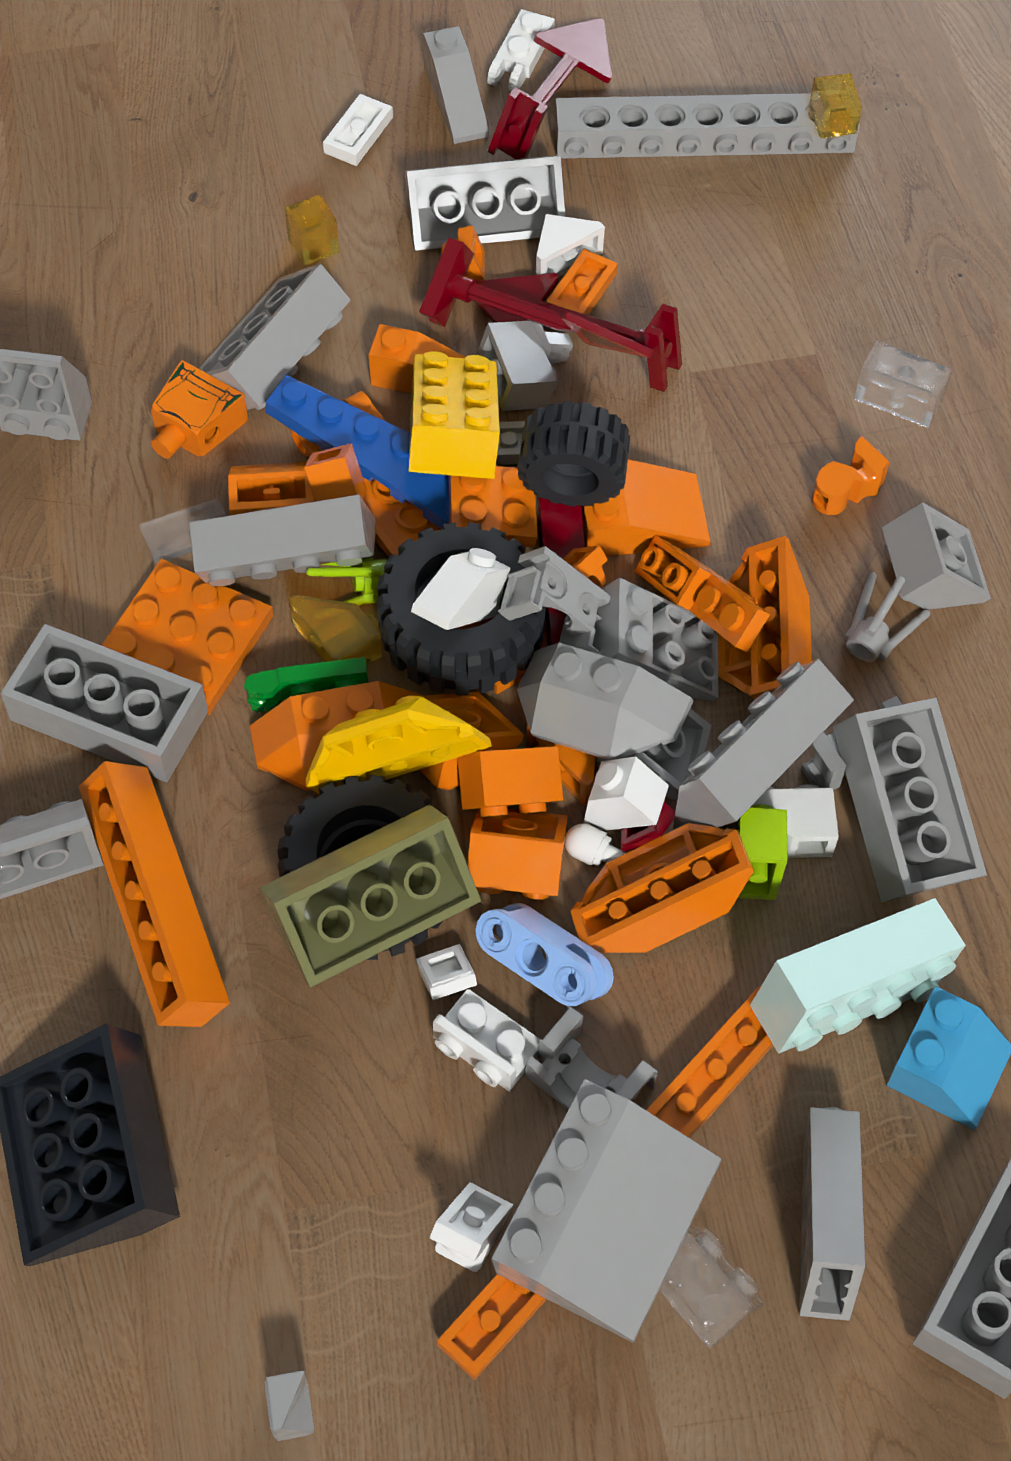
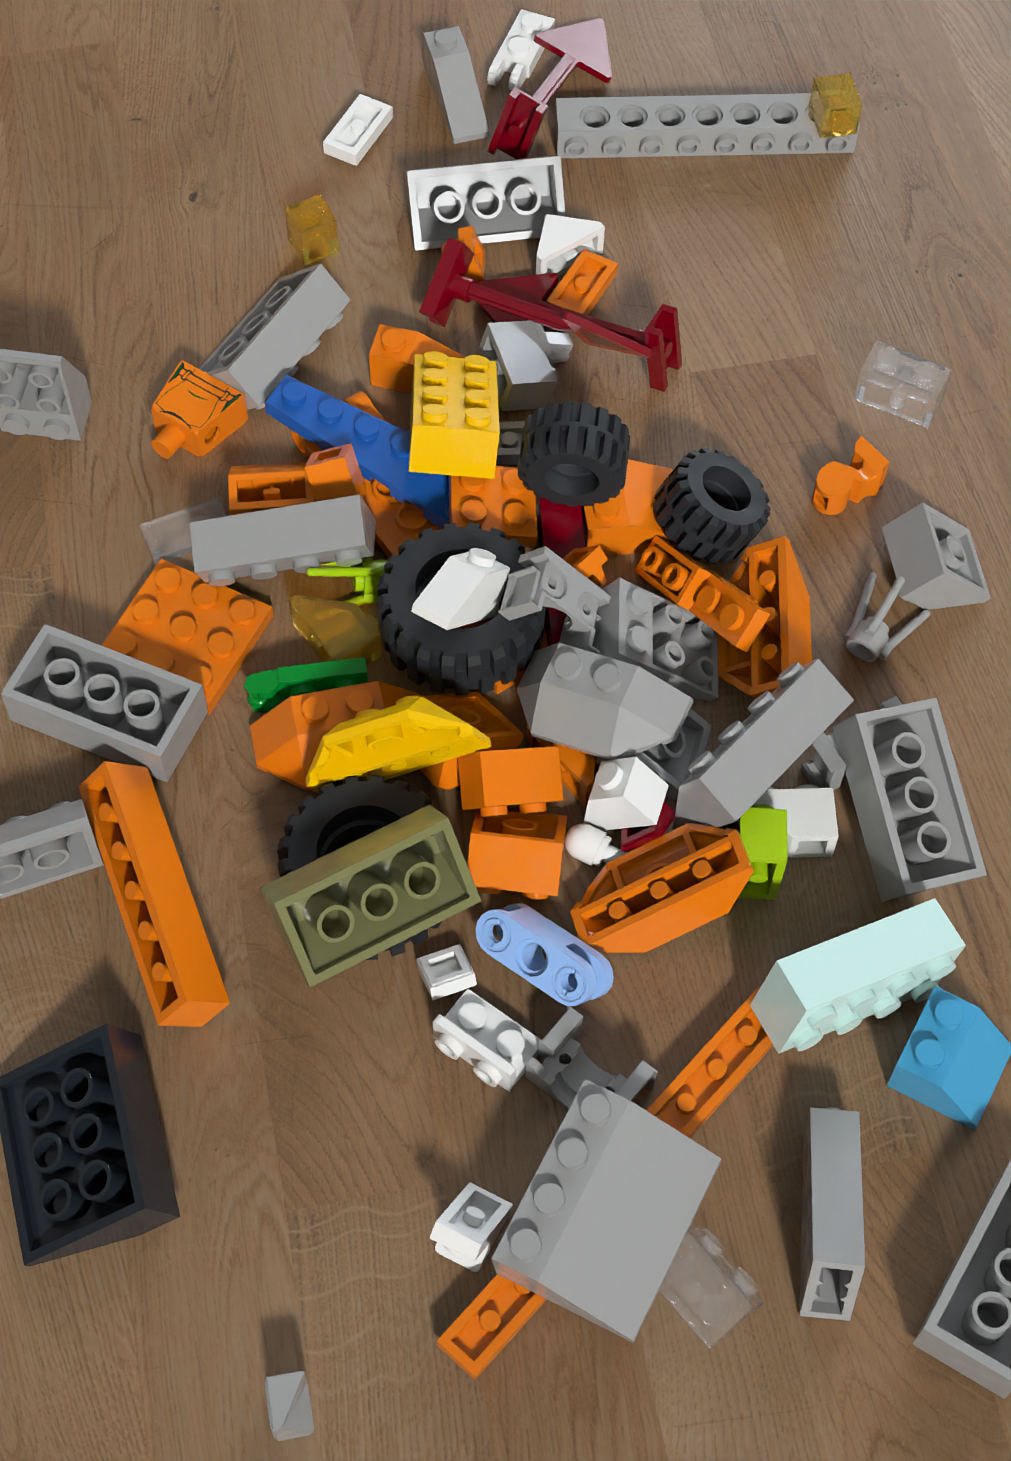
none -> black tyre [653,448,771,564]

